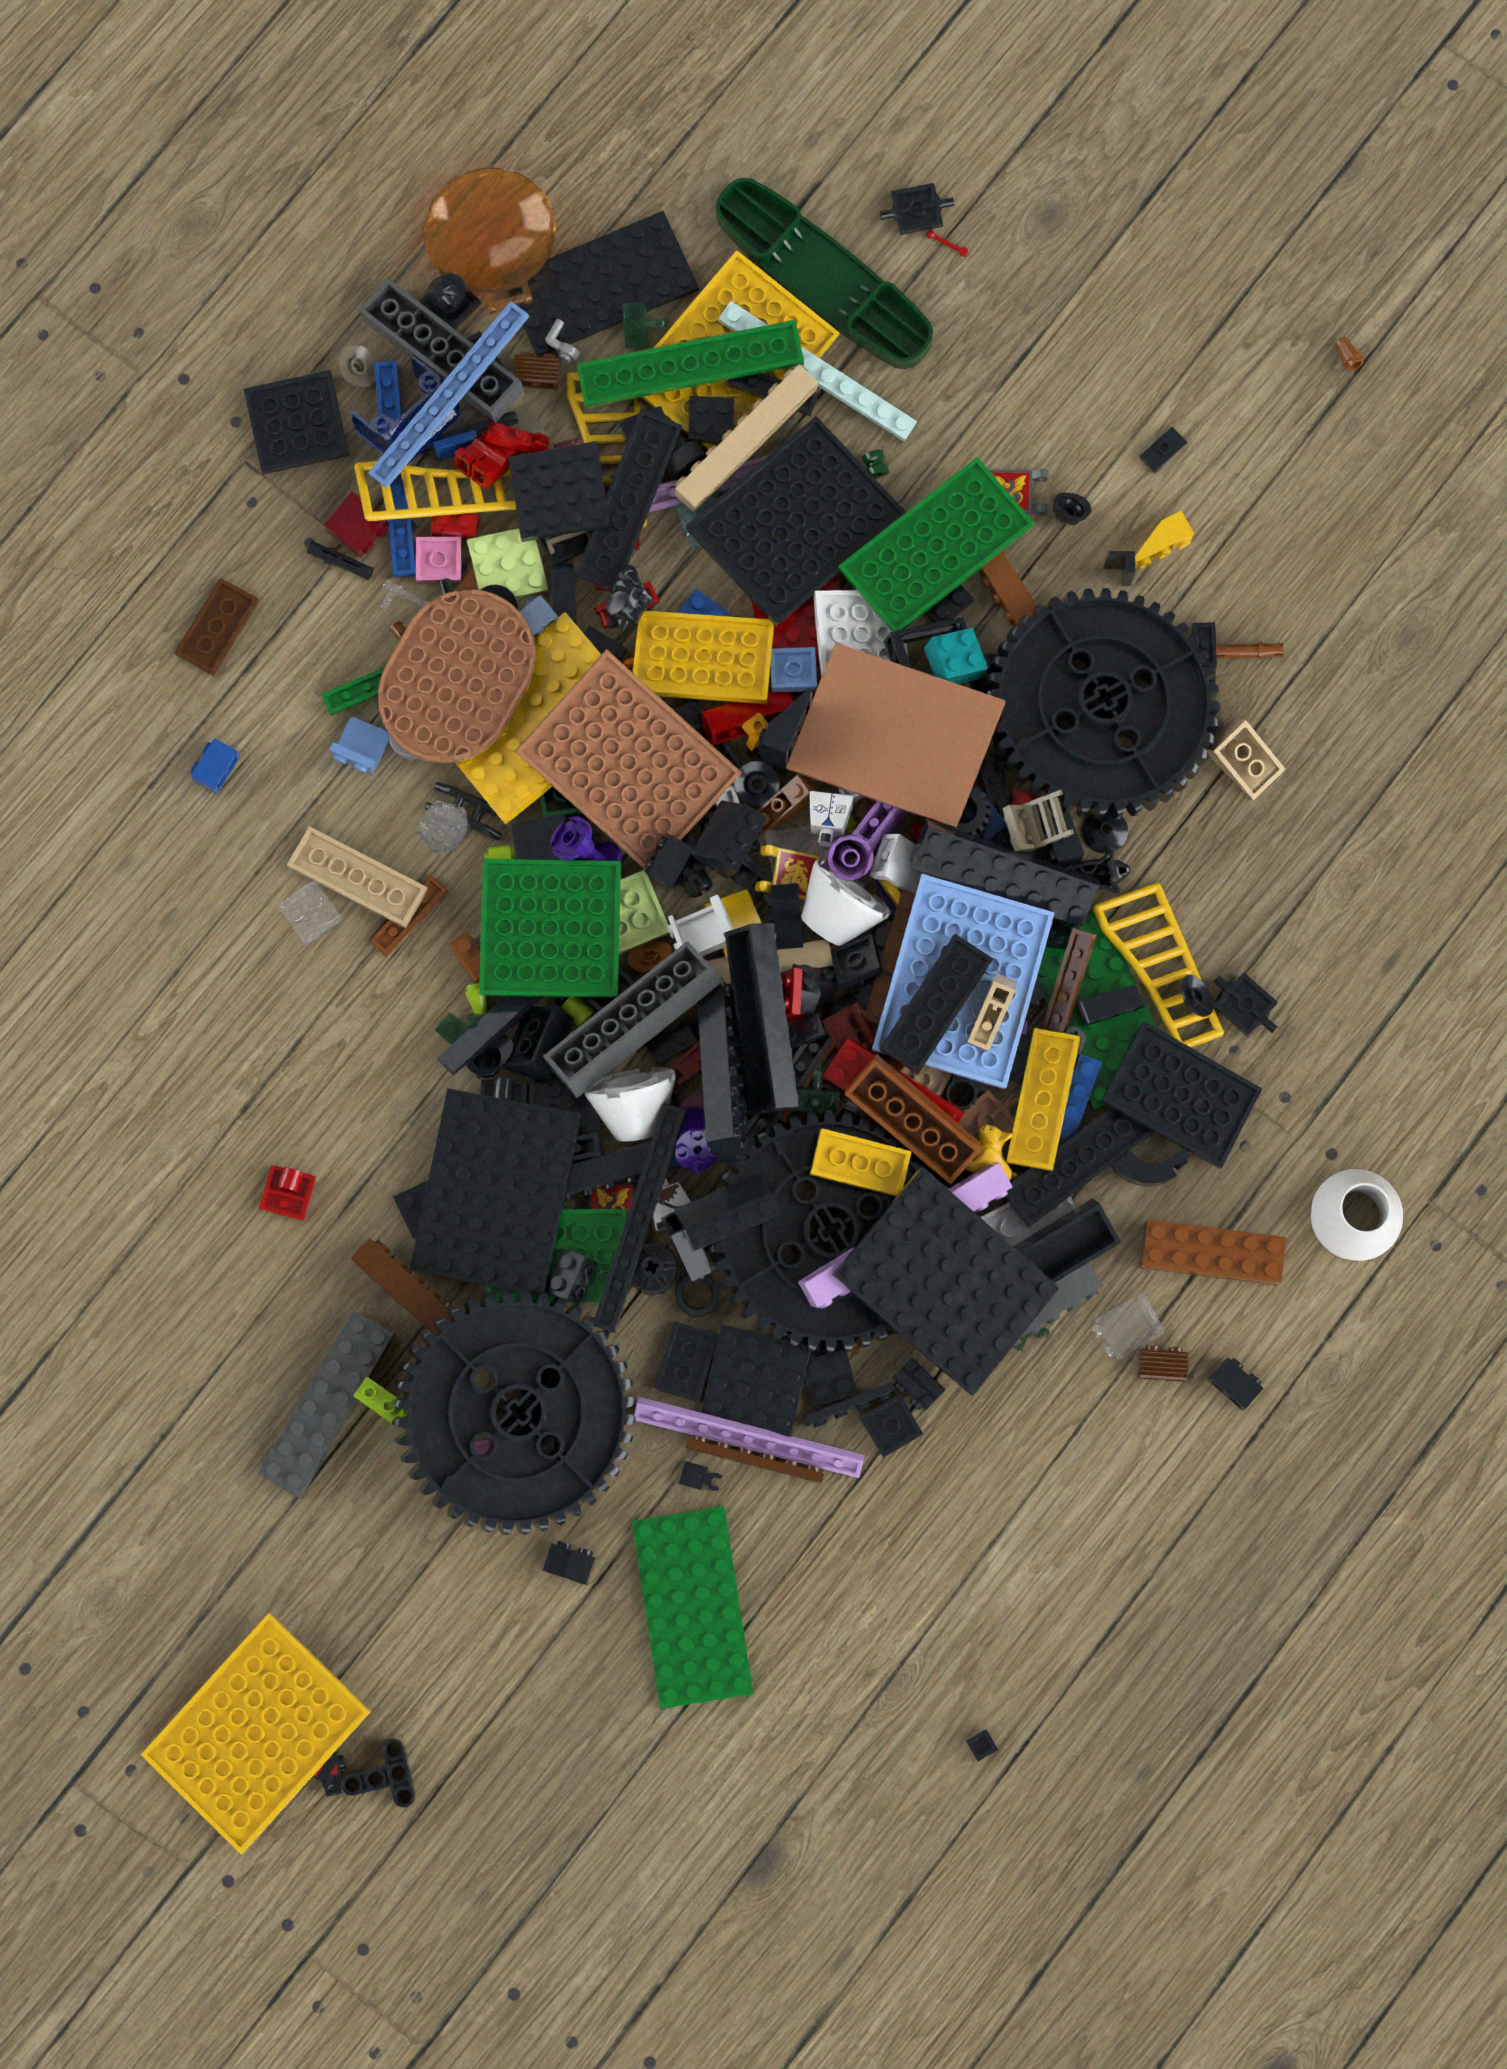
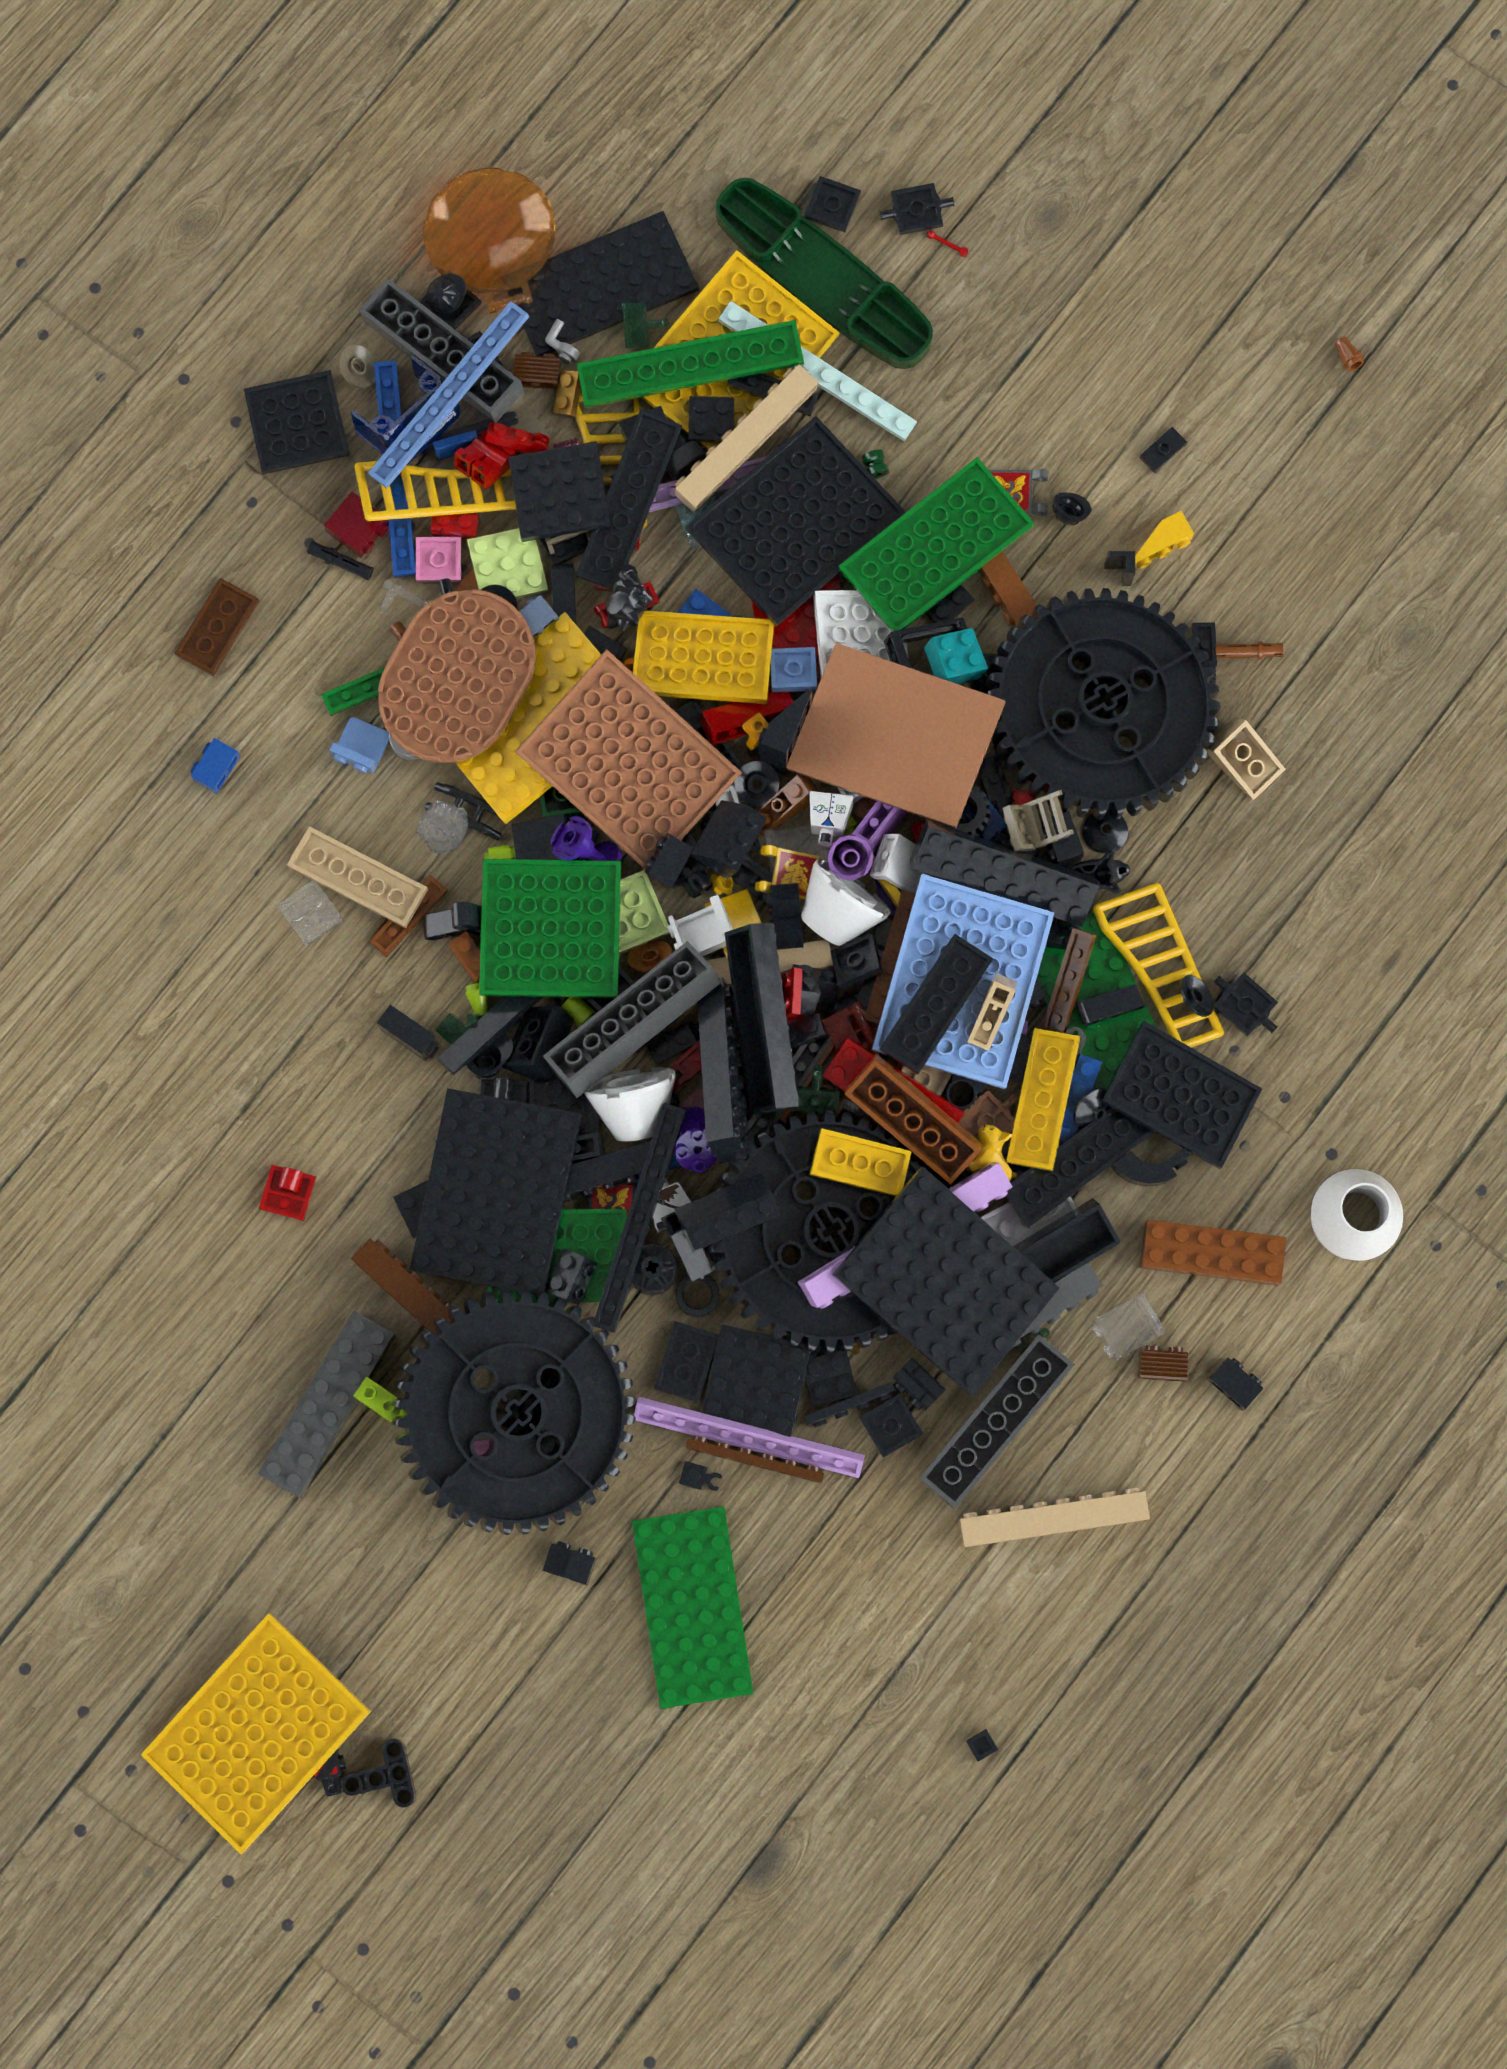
none -> black brick [377,1005,439,1062]
none -> black beam [423,902,482,940]
none -> pearl gold plate [553,370,581,417]
none -> yellow plate [710,874,733,895]
none -> black plate [804,176,861,233]
none -> dark grey brick [918,1335,1075,1509]
none -> tan brick [959,1488,1150,1548]
none -> black dish [1074,1088,1110,1129]

